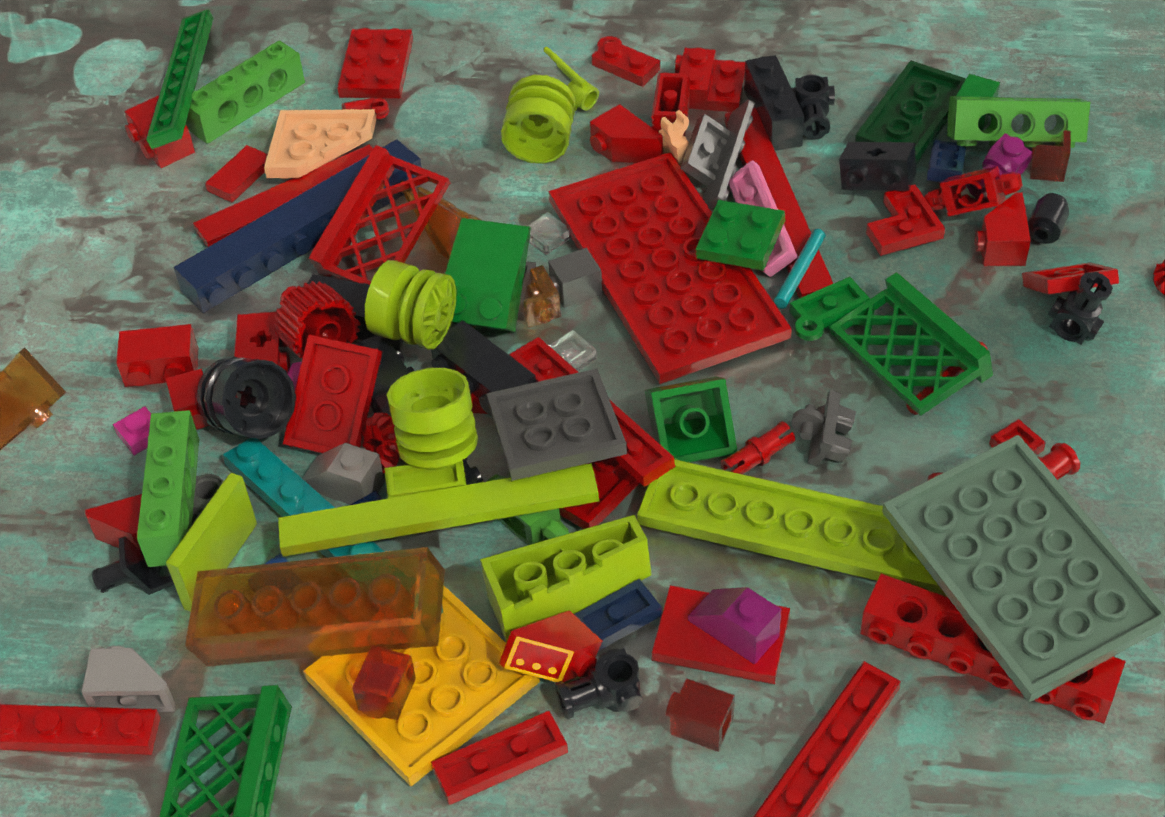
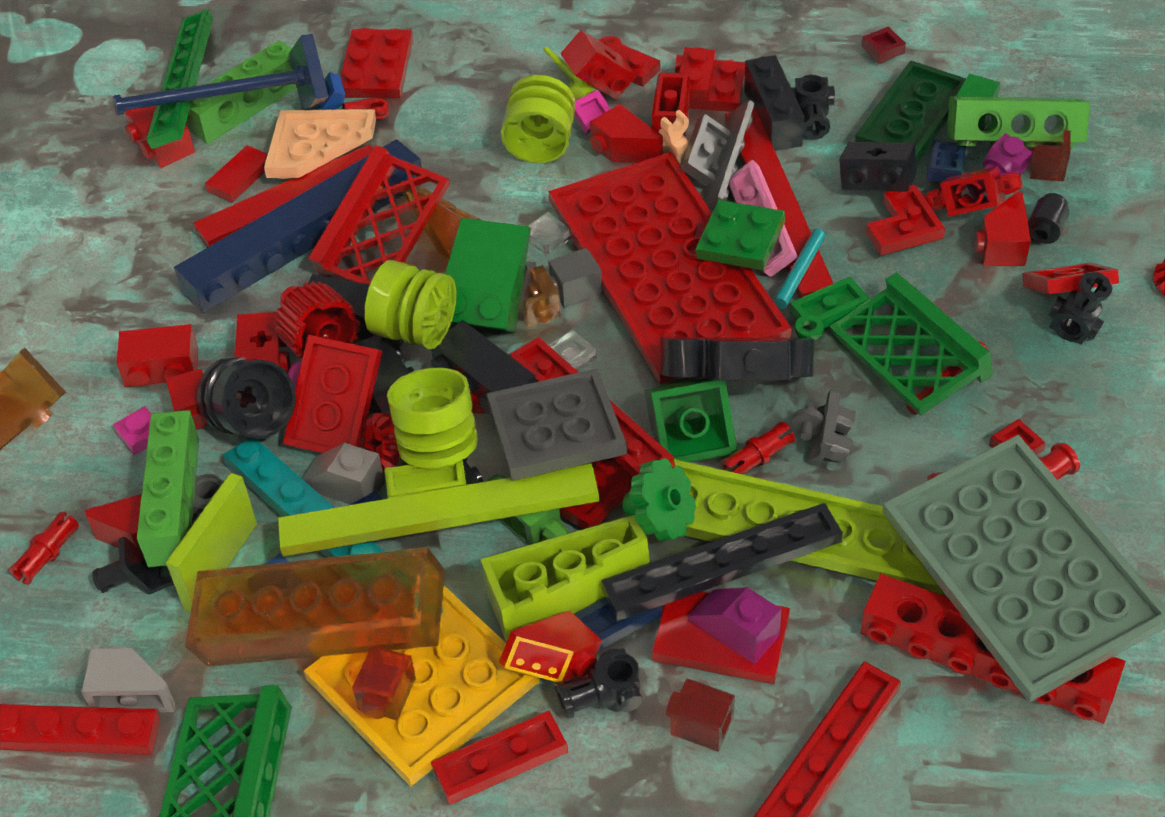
none -> red pin [9,512,79,585]
none -> dark blue tile [113,34,328,115]
none -> blue plate [318,72,345,110]
none -> red brick [560,30,637,100]
none -> dark pink plate [574,90,610,134]
none -> black plate [601,503,843,621]
none -> green plant [623,458,696,542]
none -> black brick [661,337,814,380]
none -> dark red plate [862,26,906,63]

